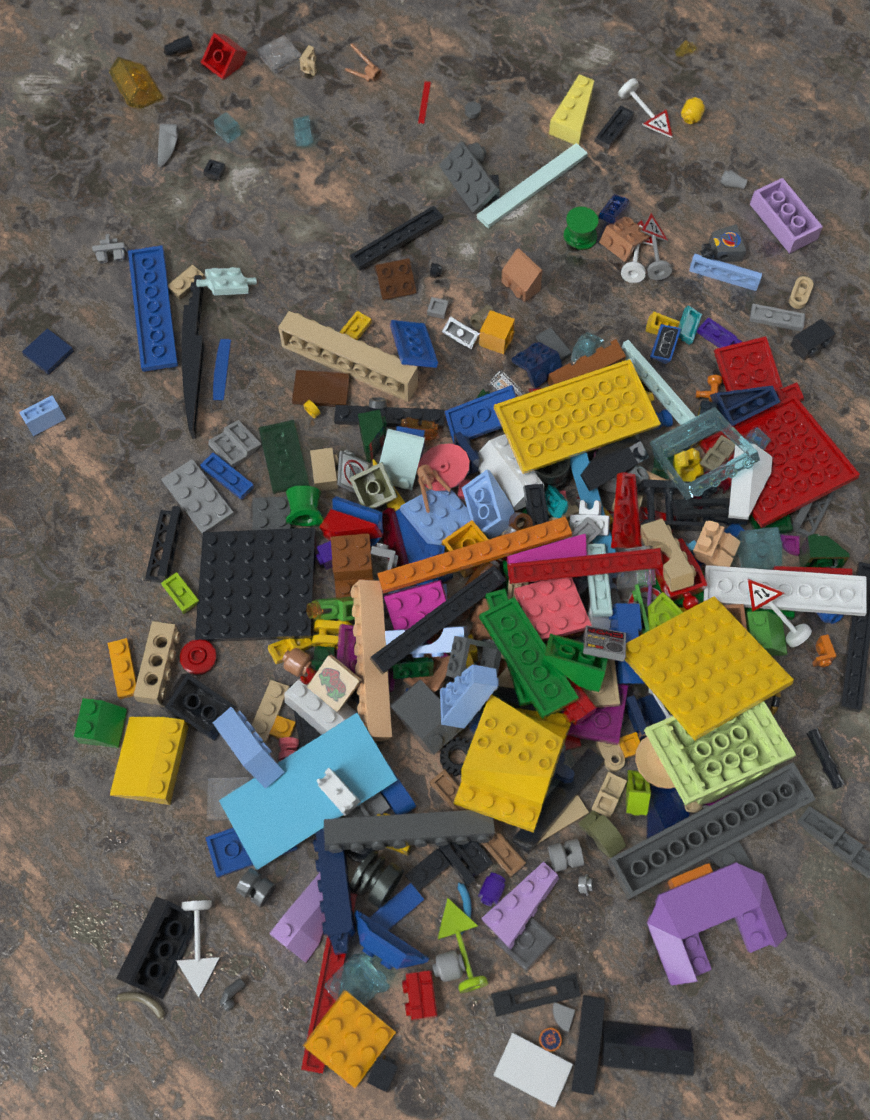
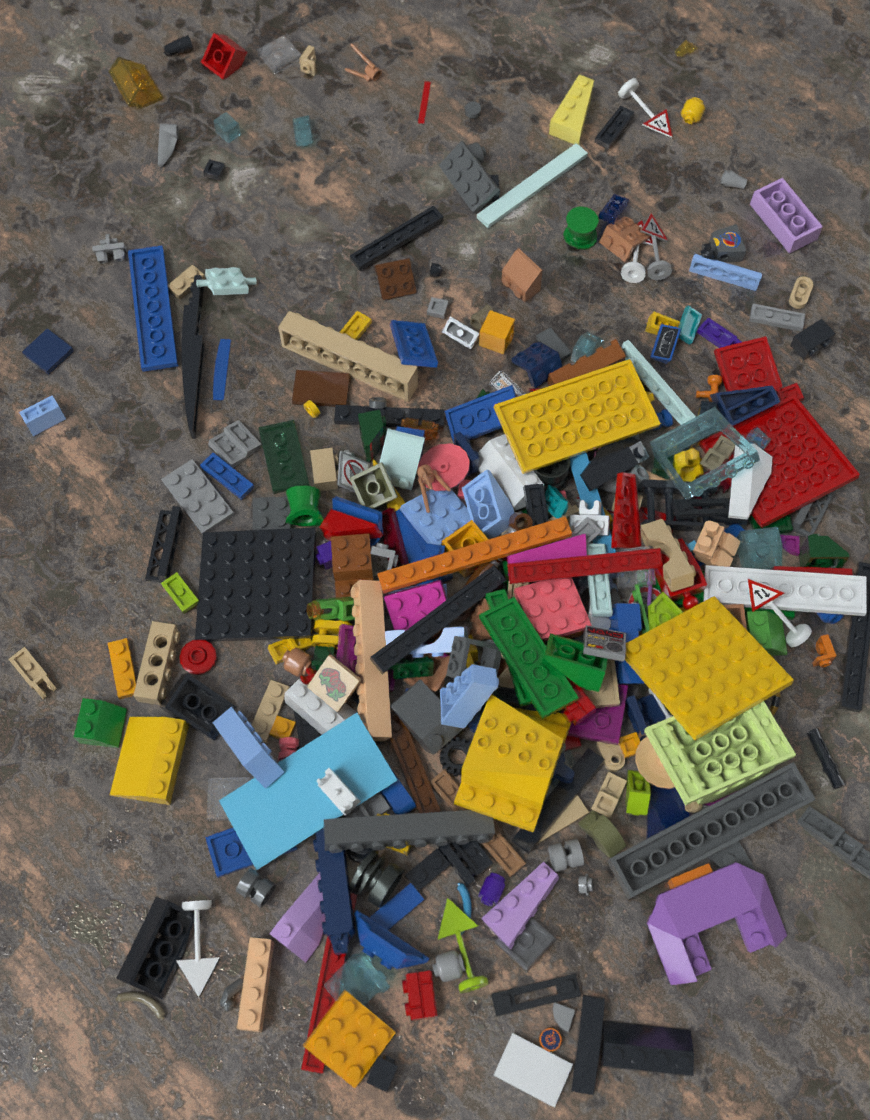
none -> tan hinge [9,647,57,699]
none -> light nougat brick [237,937,274,1033]
none -> reddish brown plate [390,708,441,813]

